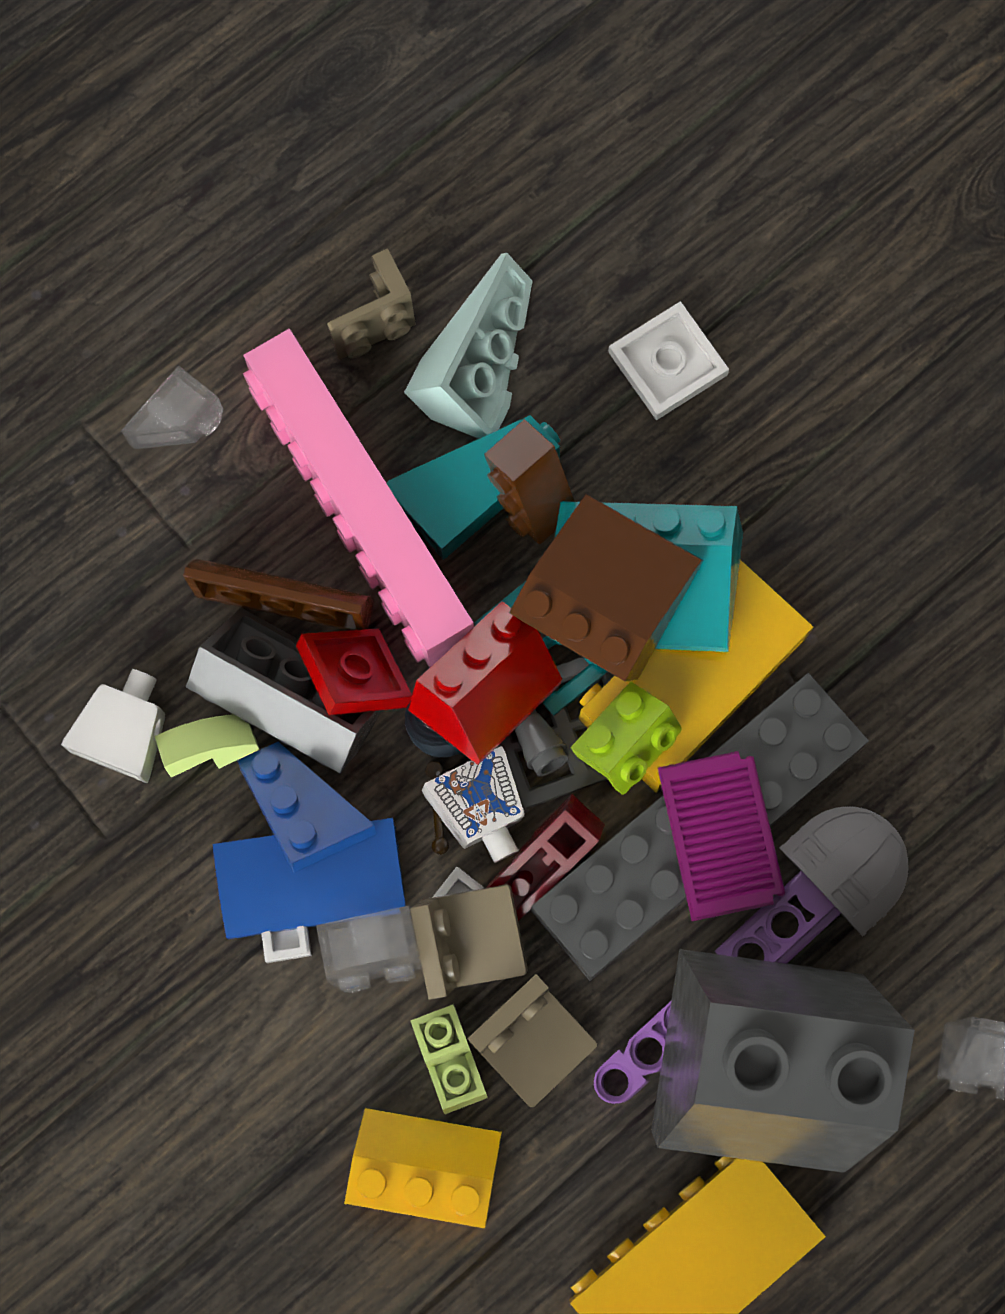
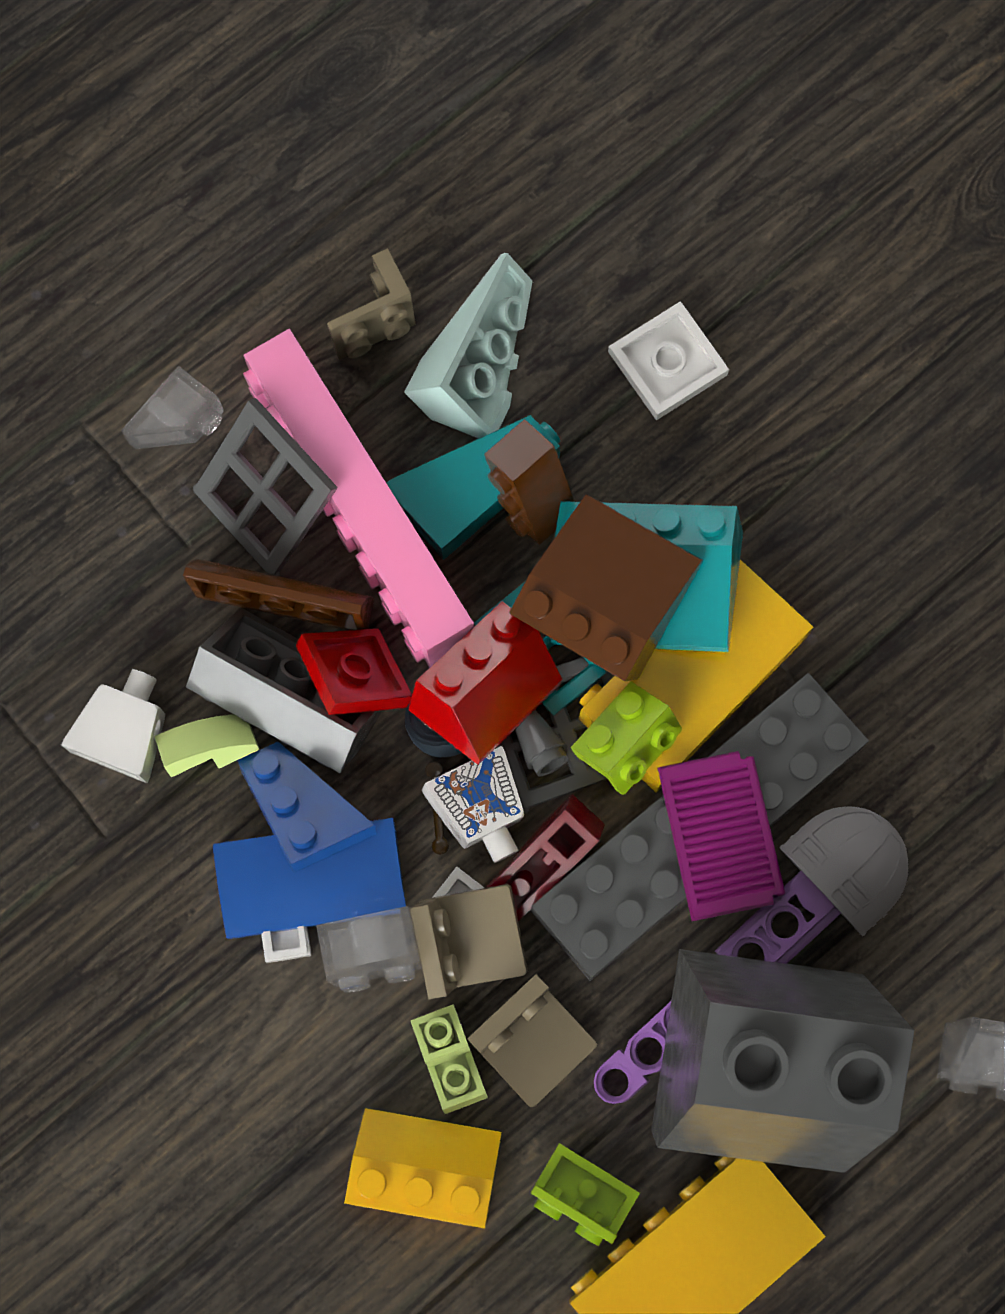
none -> dark grey window [193,398,338,576]
none -> lime bracket [530,1143,640,1246]

